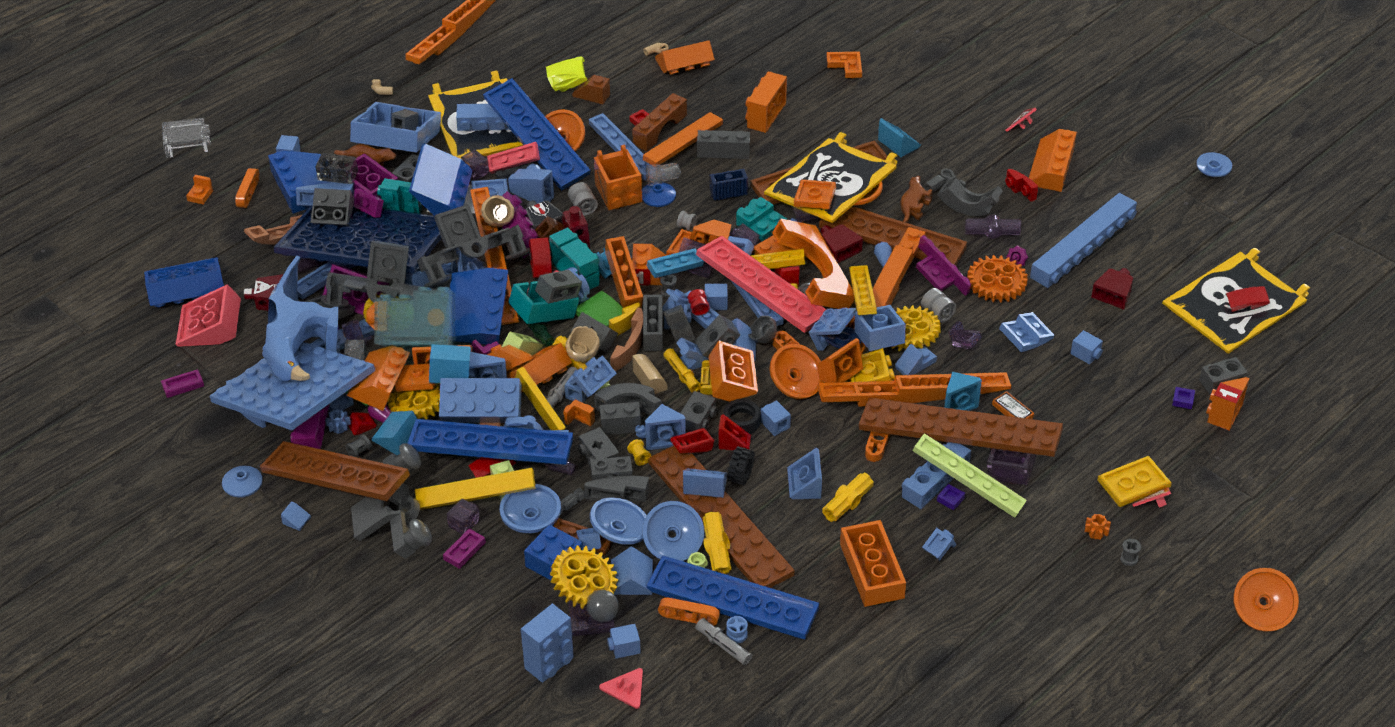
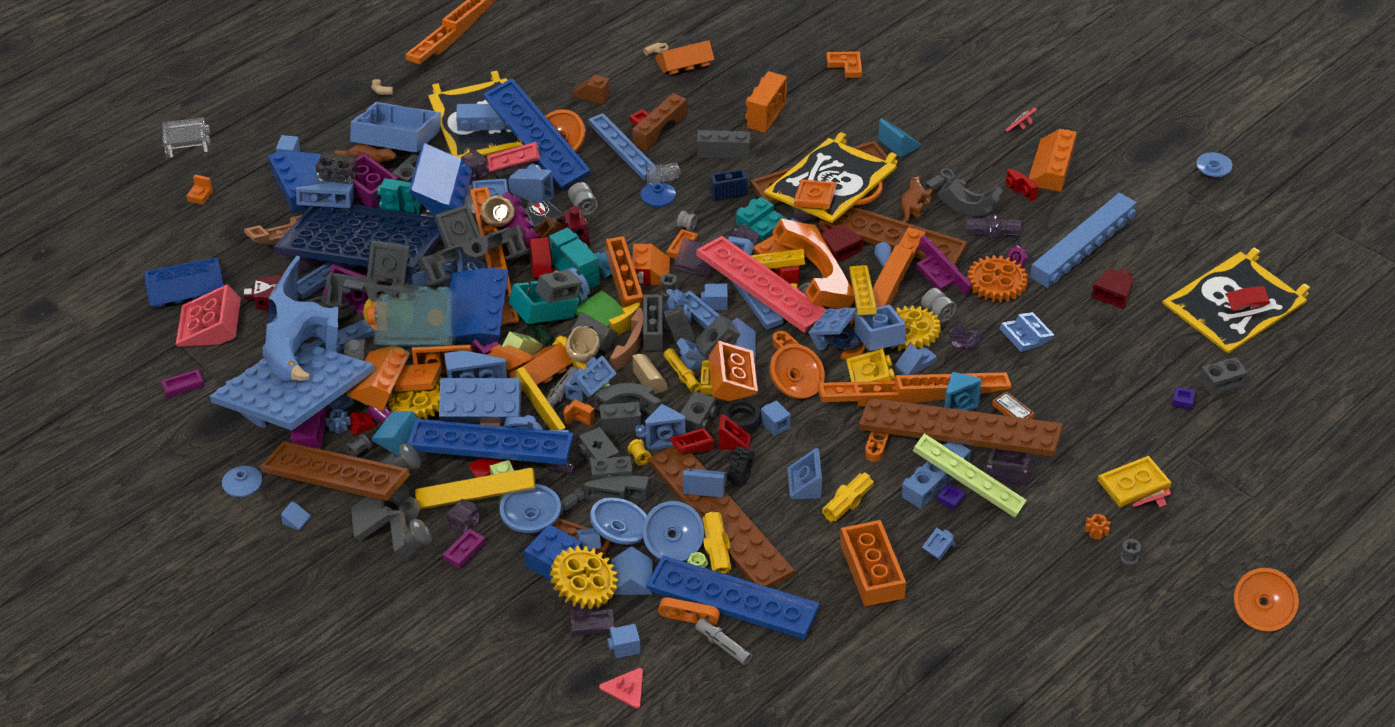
orange beam [235,168,259,208] -> none
dark grey slope [311,188,354,226] -> none
clear purple bracket [342,320,373,348] -> none
magenta plate [353,189,384,218] -> none
dark grey brick [391,109,419,131] -> none
dark azure slope [429,344,471,384] -> none
medium blue brick [521,603,574,683] -> none
neon yellow slope [546,57,587,92] -> none
dark grey hair [586,589,619,623] -> none
orange container [594,145,642,210] -> none
orange tile [643,112,723,167] -> none
dark azure plate [646,248,704,278] -> none
red wheel [687,289,710,316] -> none
orange slope [689,220,731,246] -> none
medium blue wheel [726,616,748,643] -> none
dark grey hair [748,316,777,344] -> none
orange slope [817,338,863,383] -> none
medium blue brick [1071,330,1103,364] -> none
orange slope [1206,377,1249,431] -> none

